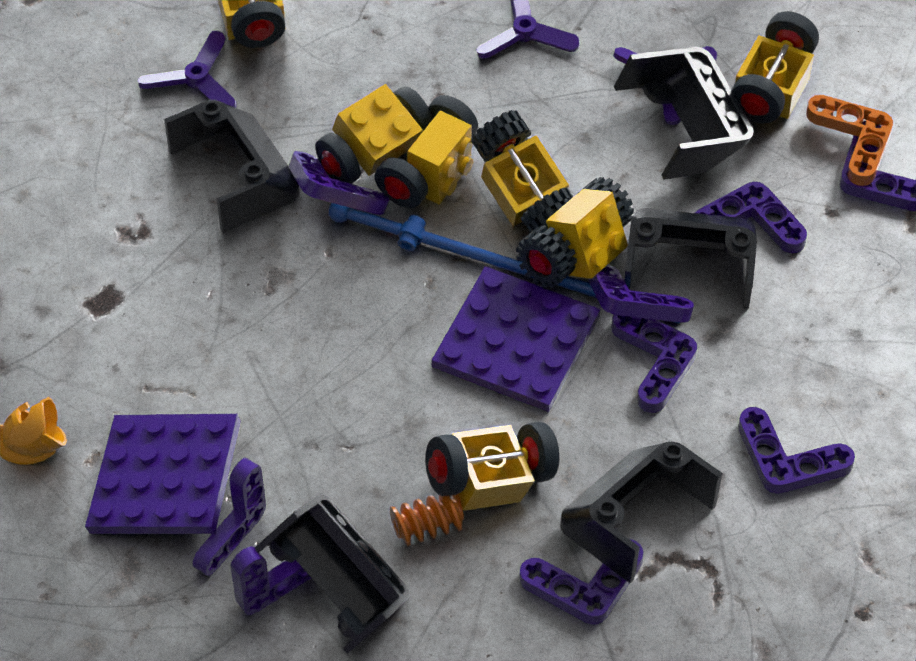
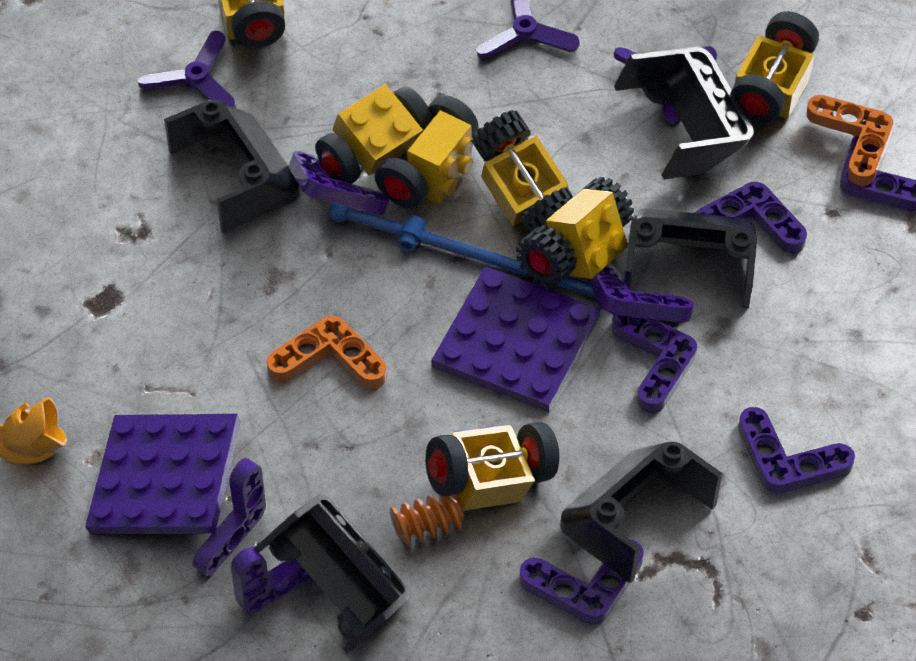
none -> orange beam [267,316,387,389]

